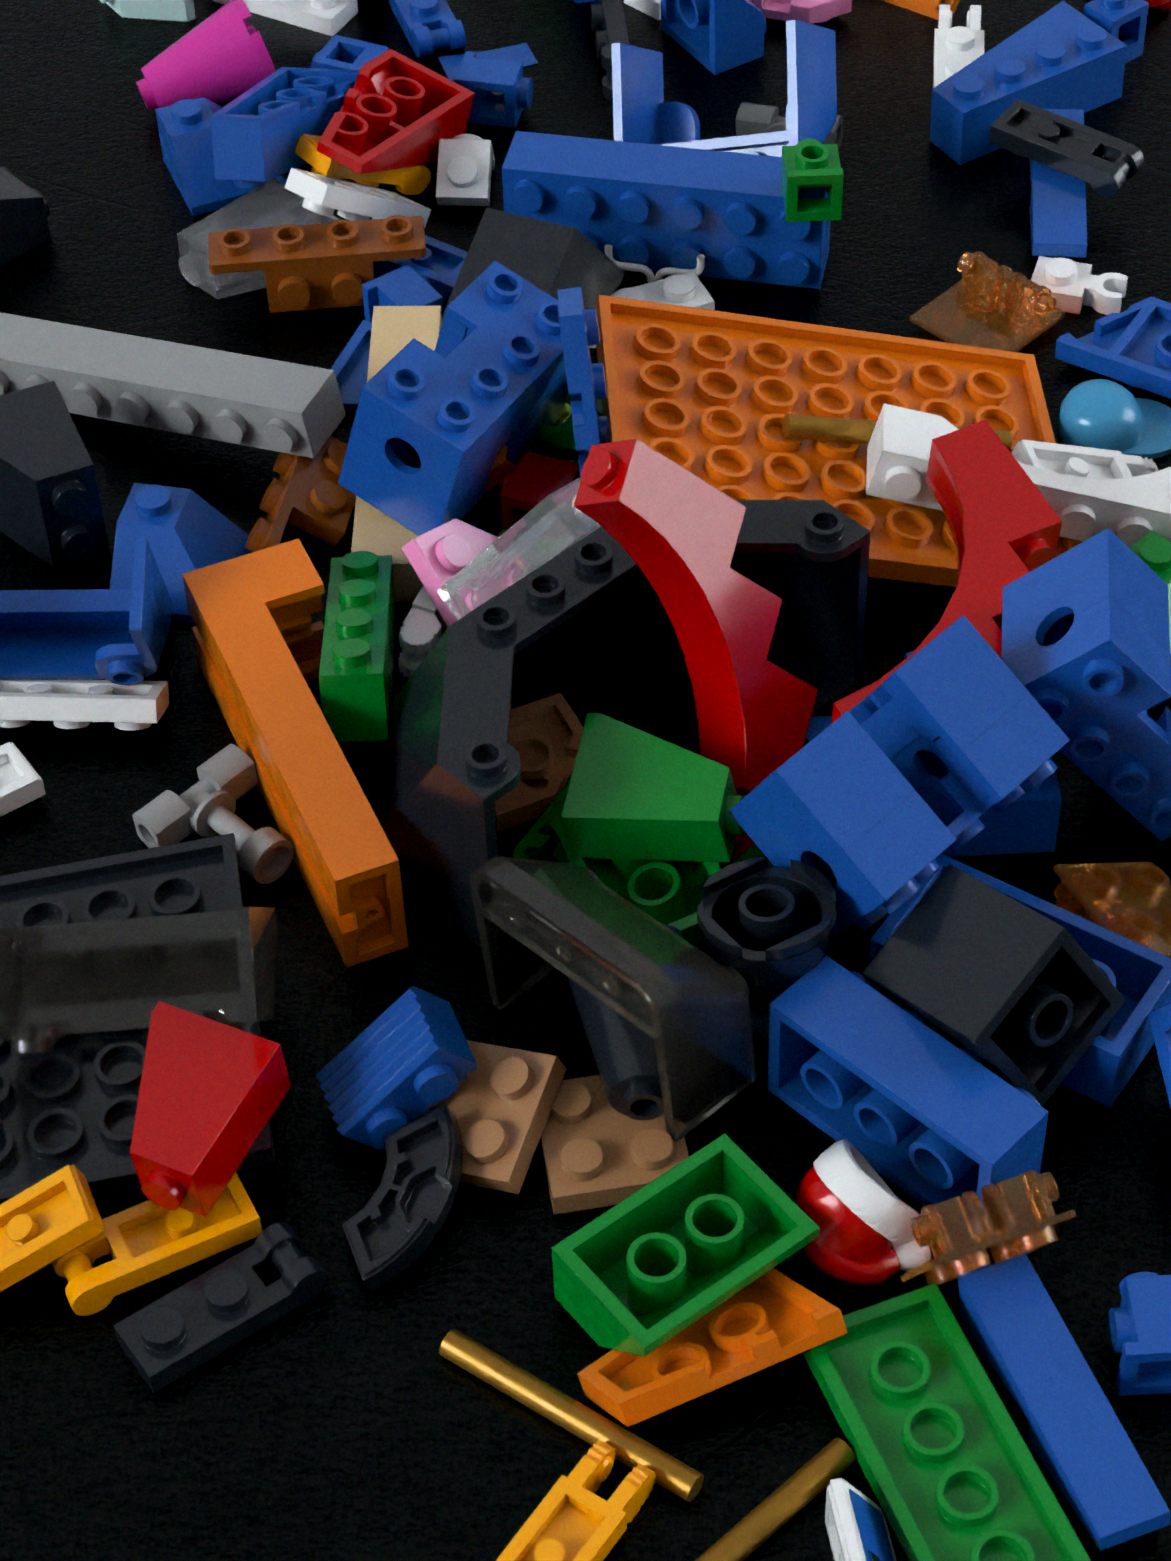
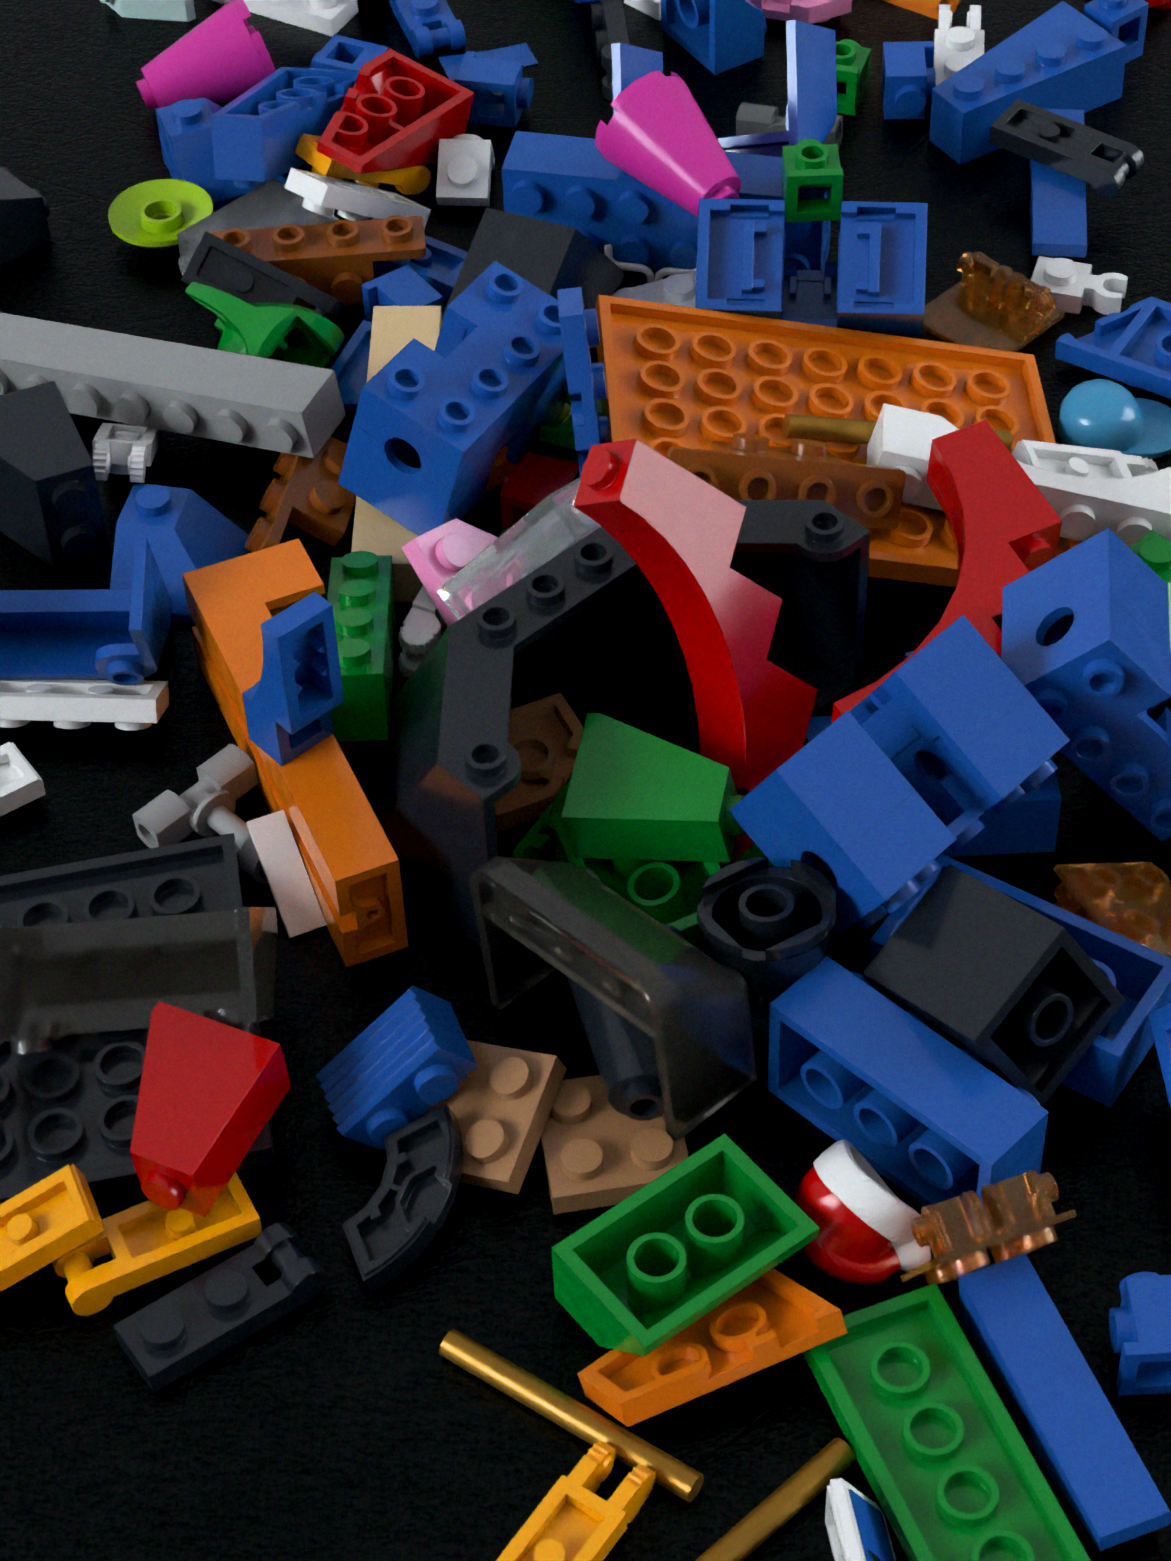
none -> white hinge [92,423,159,483]
none -> lime dish [108,179,214,247]
none -> black plate [181,231,344,320]
none -> green piece [185,282,345,368]
none -> blue slope [242,592,344,766]
none -> white window [246,810,327,939]
none -> dark pink cone [595,70,741,218]
none -> dark orange bracket [667,433,906,530]
none -> blue piece [695,198,928,339]
none -> green brick [836,39,871,116]
none -> blue brick [881,41,936,119]

